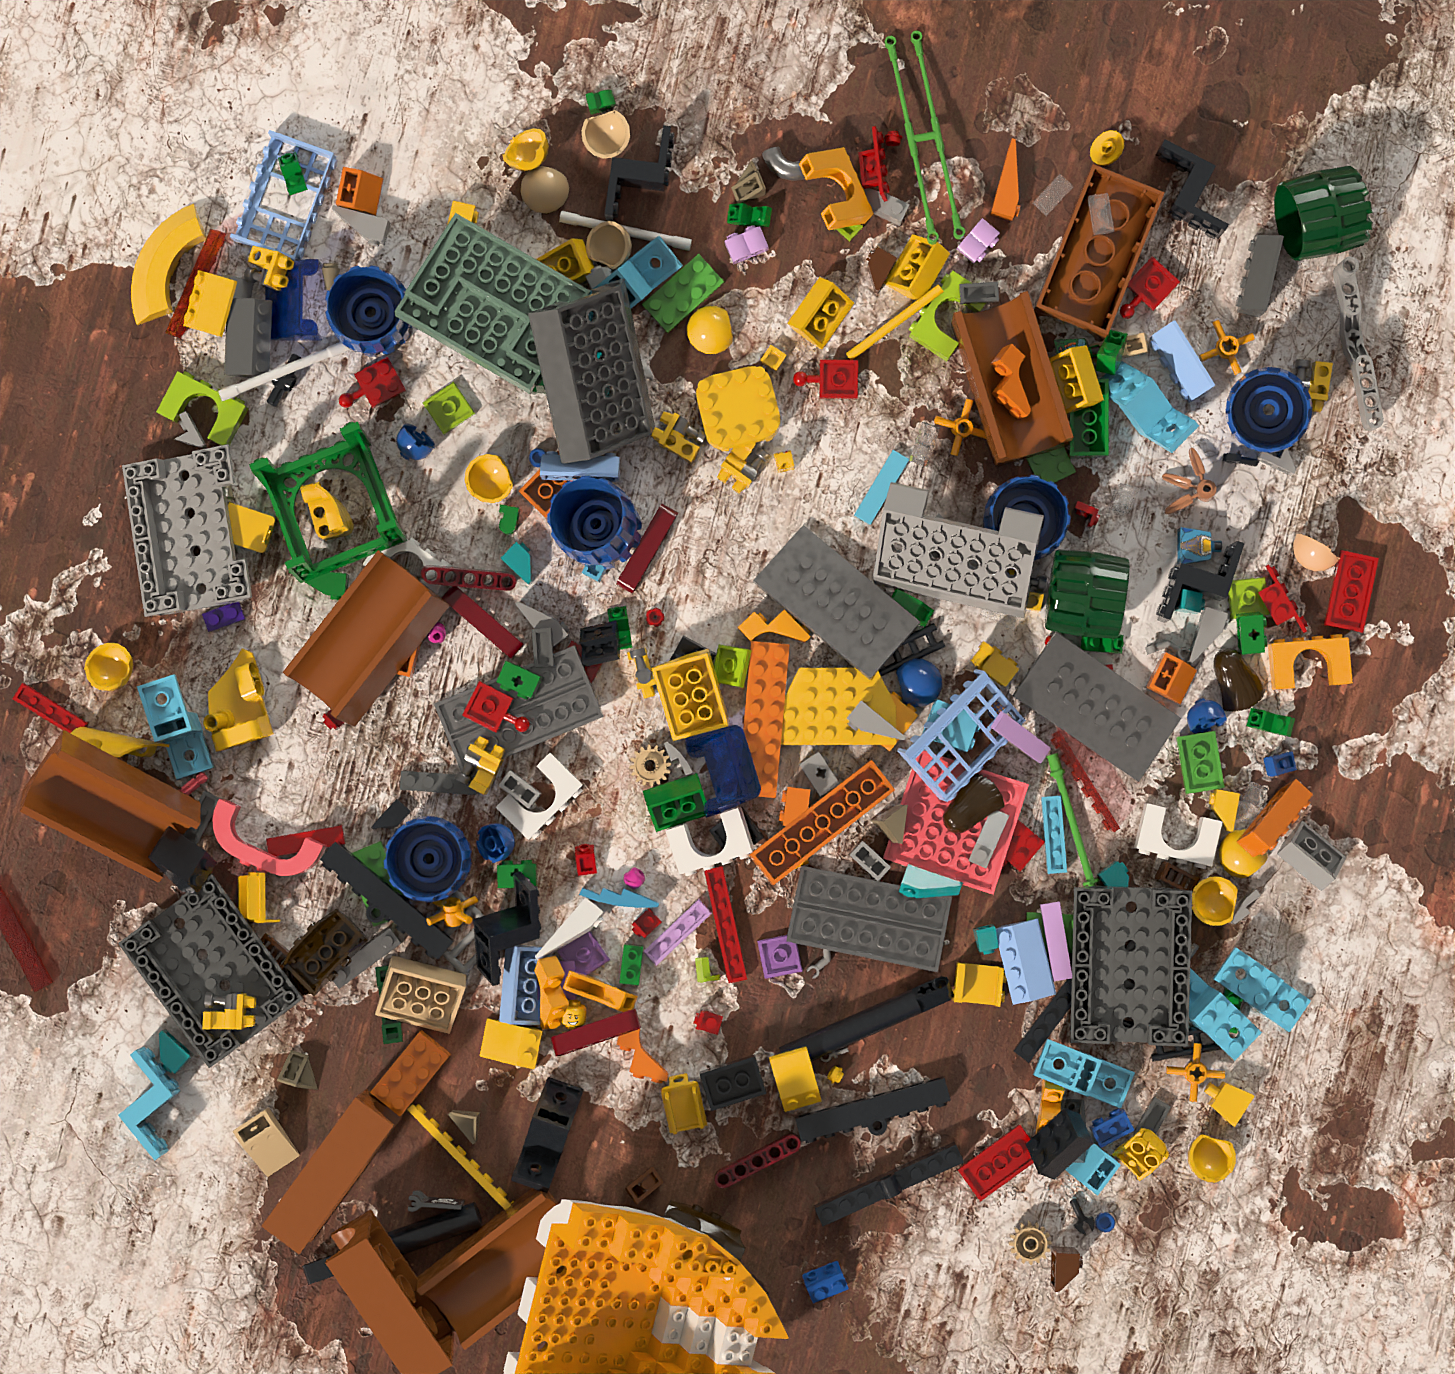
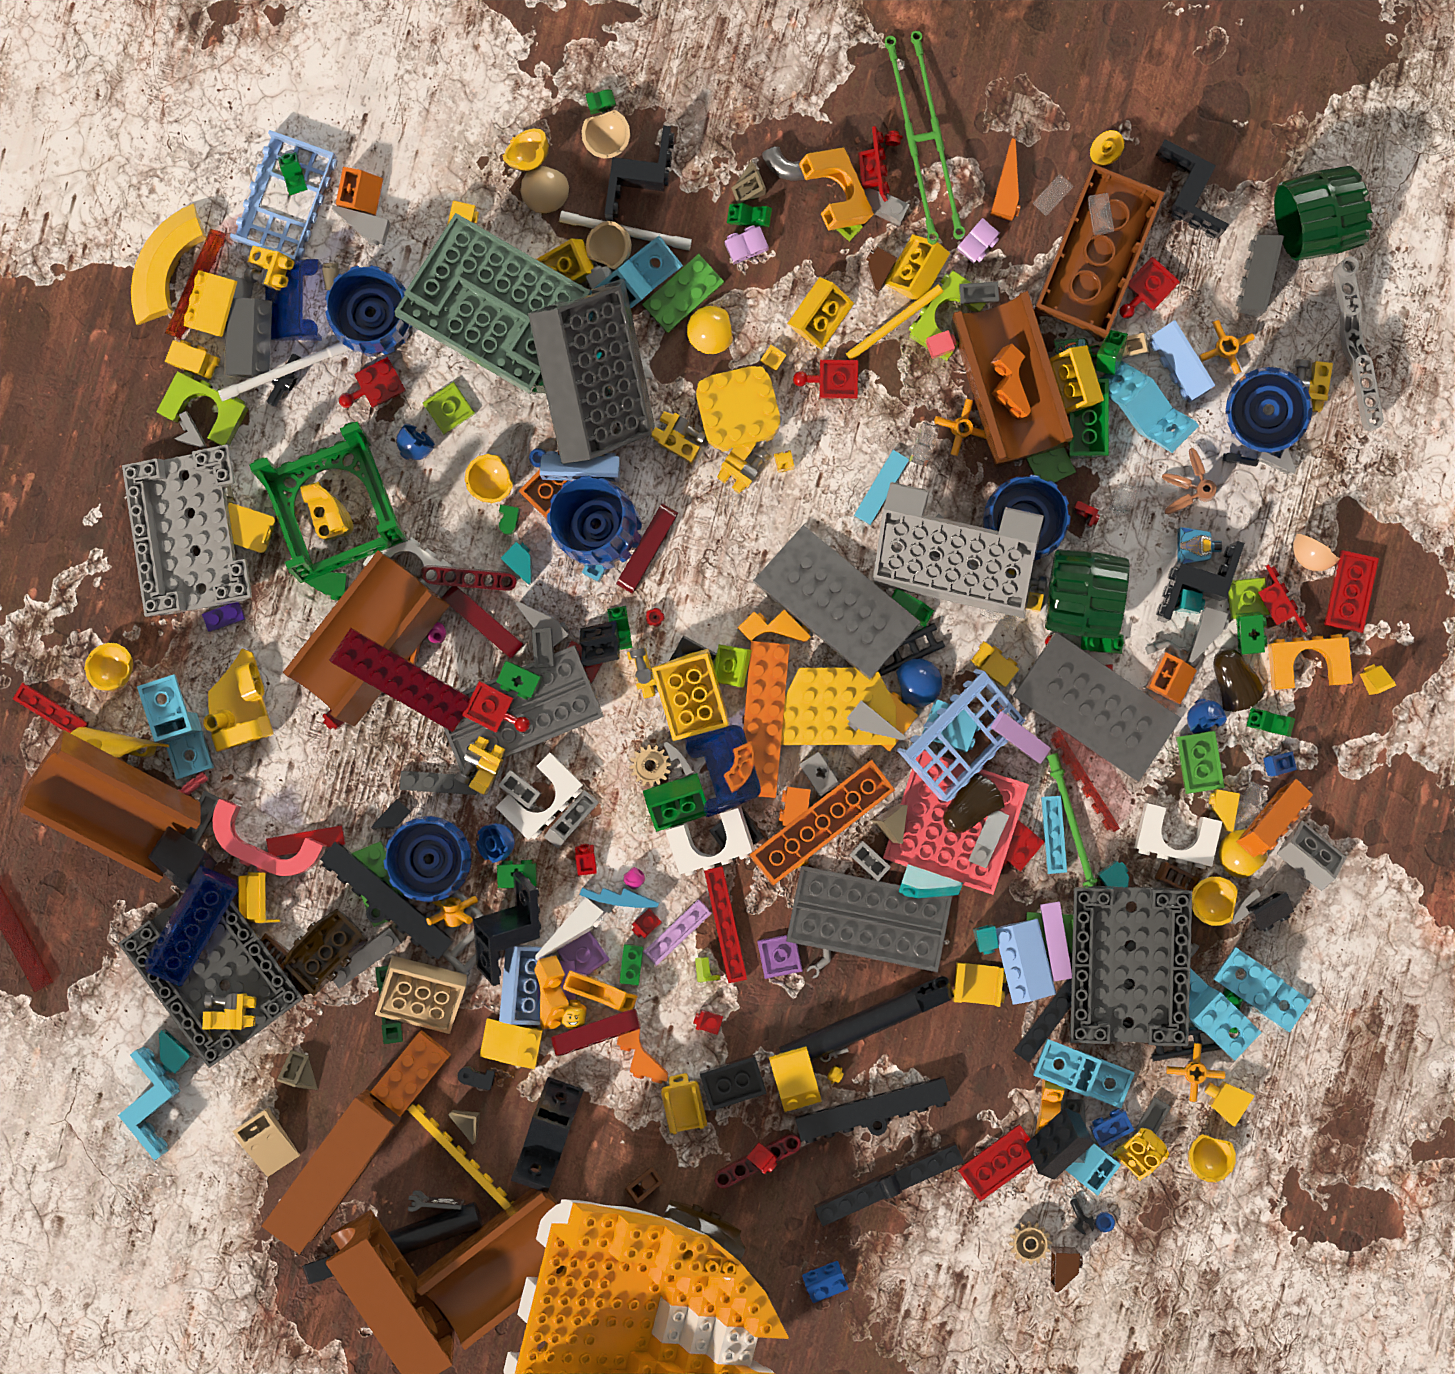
none -> clear blue brick [144,865,238,987]
none -> yellow hinge [165,340,221,380]
none -> dark red plate [329,628,471,732]
none -> black leg [458,1066,496,1090]
none -> light grey slope [544,790,599,849]
none -> orange tile [724,741,754,793]
none -> red bracket [746,1142,777,1174]
none -> coral brick [925,330,957,359]
none -> black slope [1248,891,1294,932]
none -> yellow slope [1360,664,1396,695]

